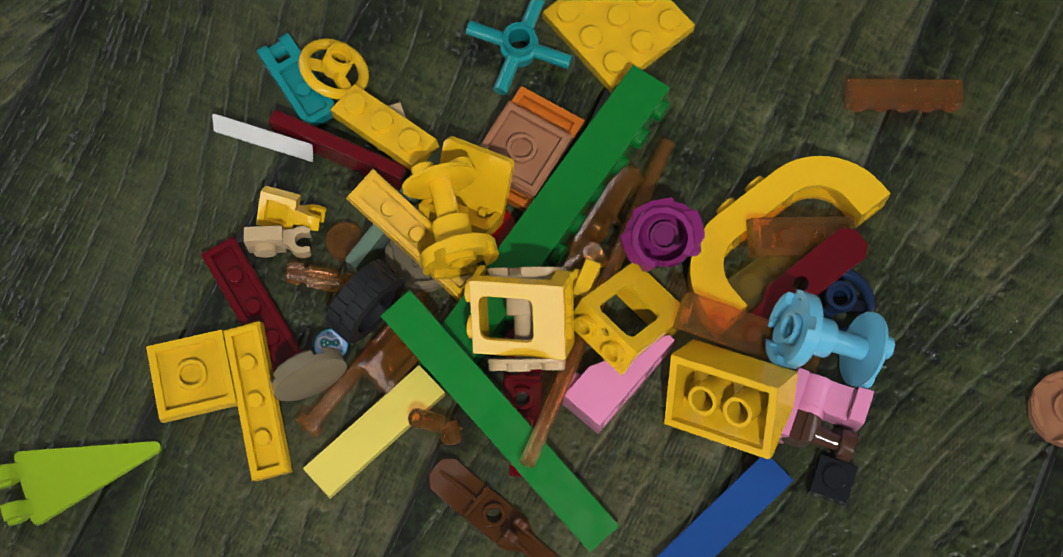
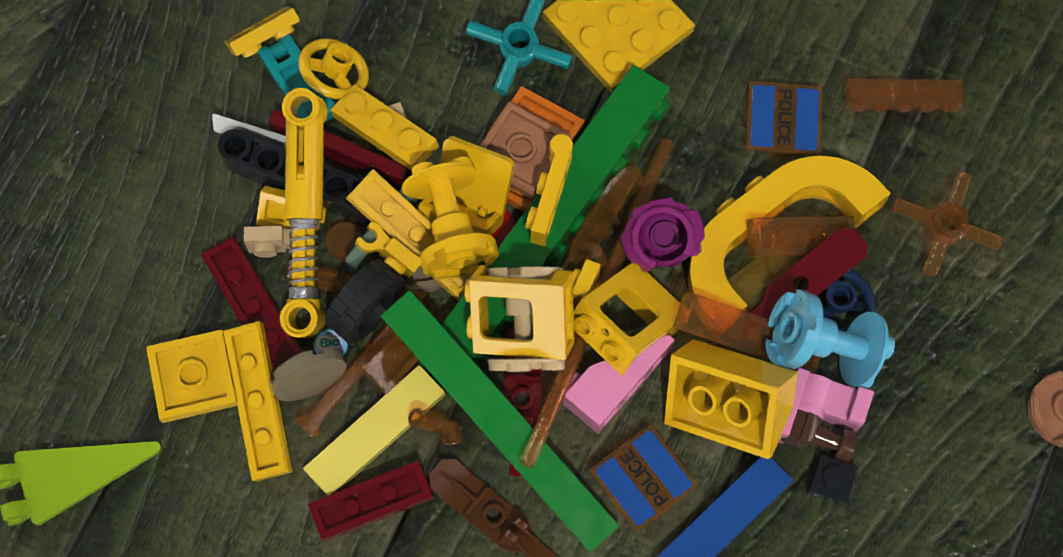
none -> black beam [218,129,371,227]
none -> yellow plate [224,6,300,58]
none -> yellow piece [280,88,328,339]
none -> dark red plate [308,460,433,543]
none -> yellow plate [355,222,421,279]
none -> yellow plate [525,134,573,247]
none -> piece [589,424,699,533]
none -> piece [746,81,823,158]
none -> clear orange bar [891,172,1004,277]

